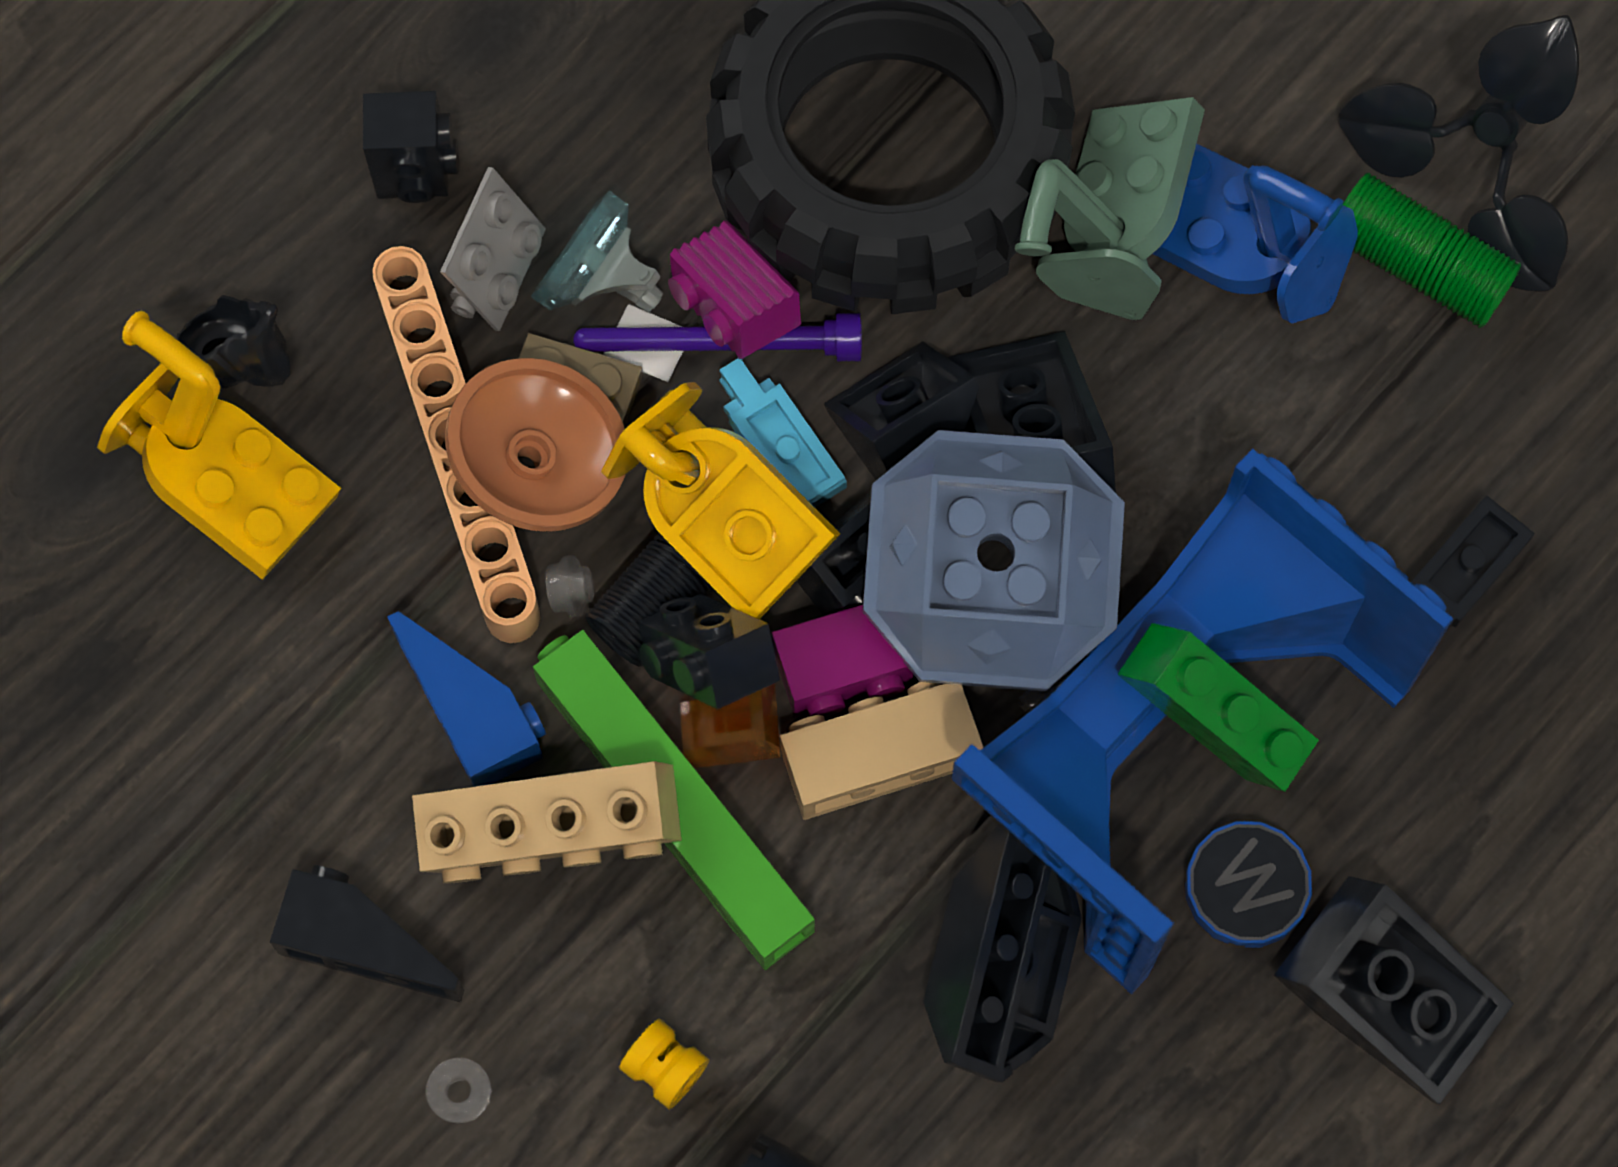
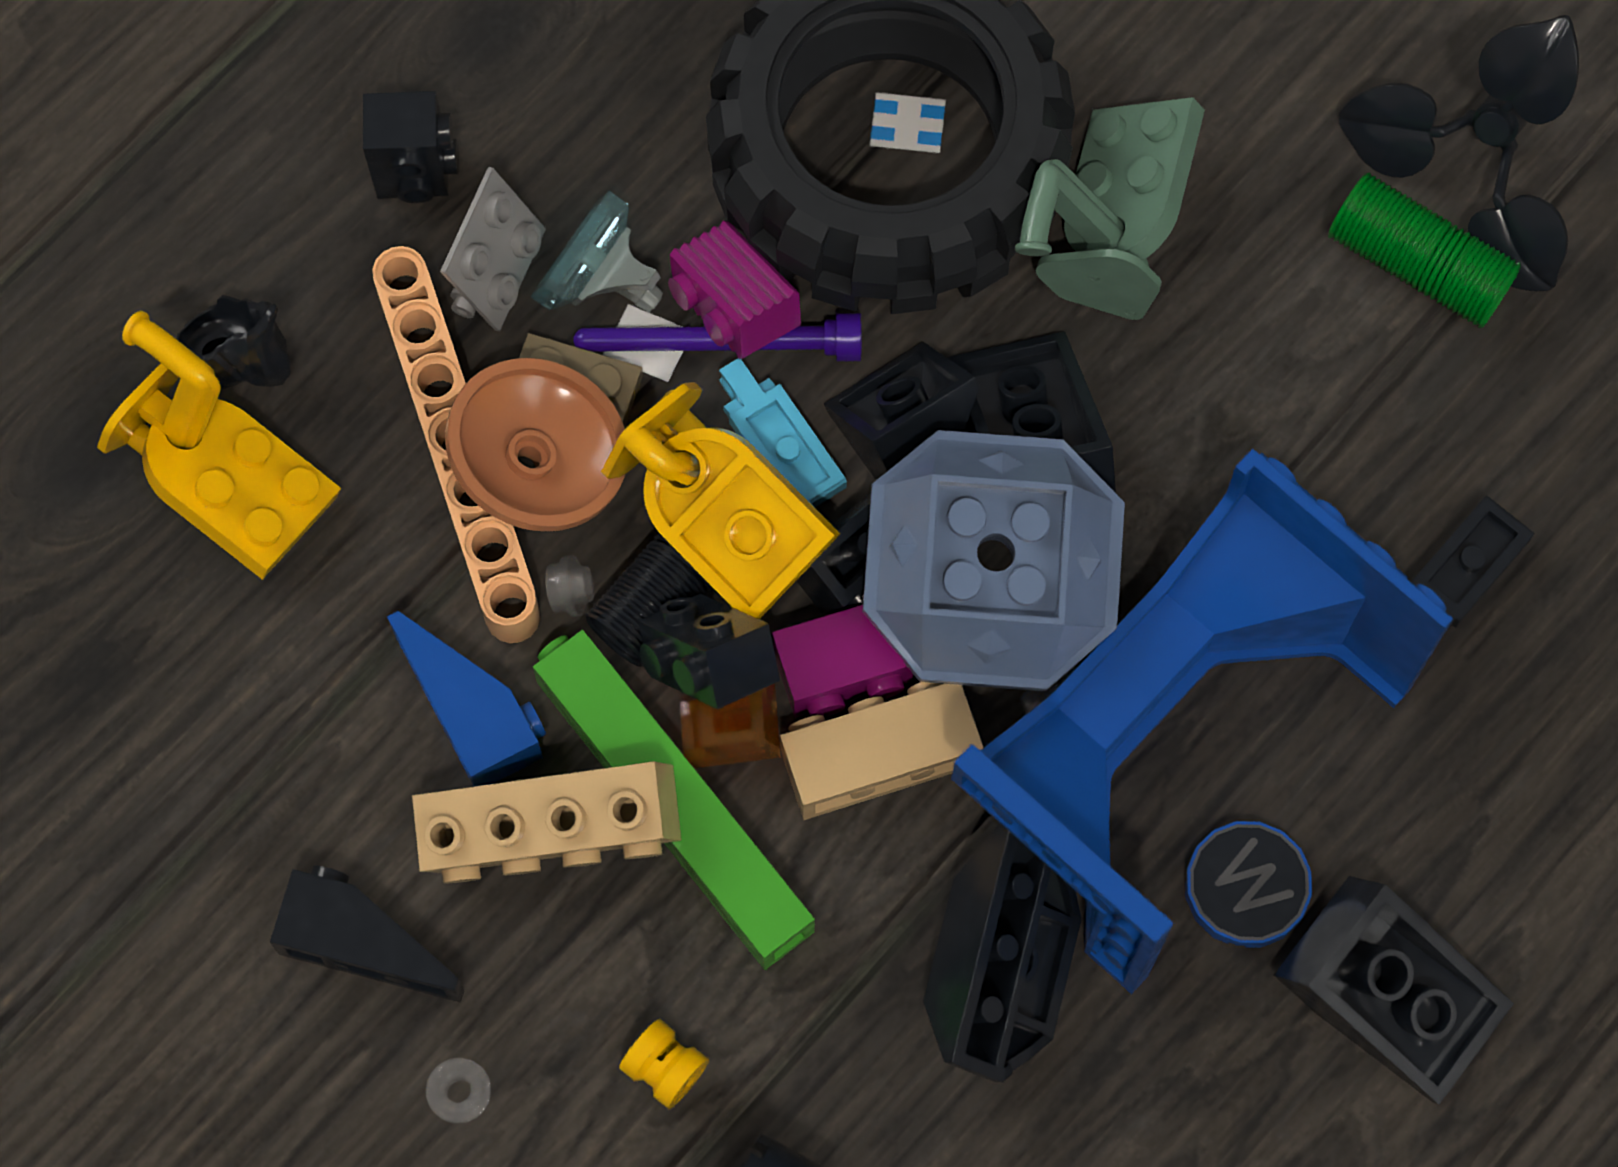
green brick [1117,623,1319,792] -> none
blue plate [1152,143,1358,323] -> none
none -> white sticker [870,92,946,153]

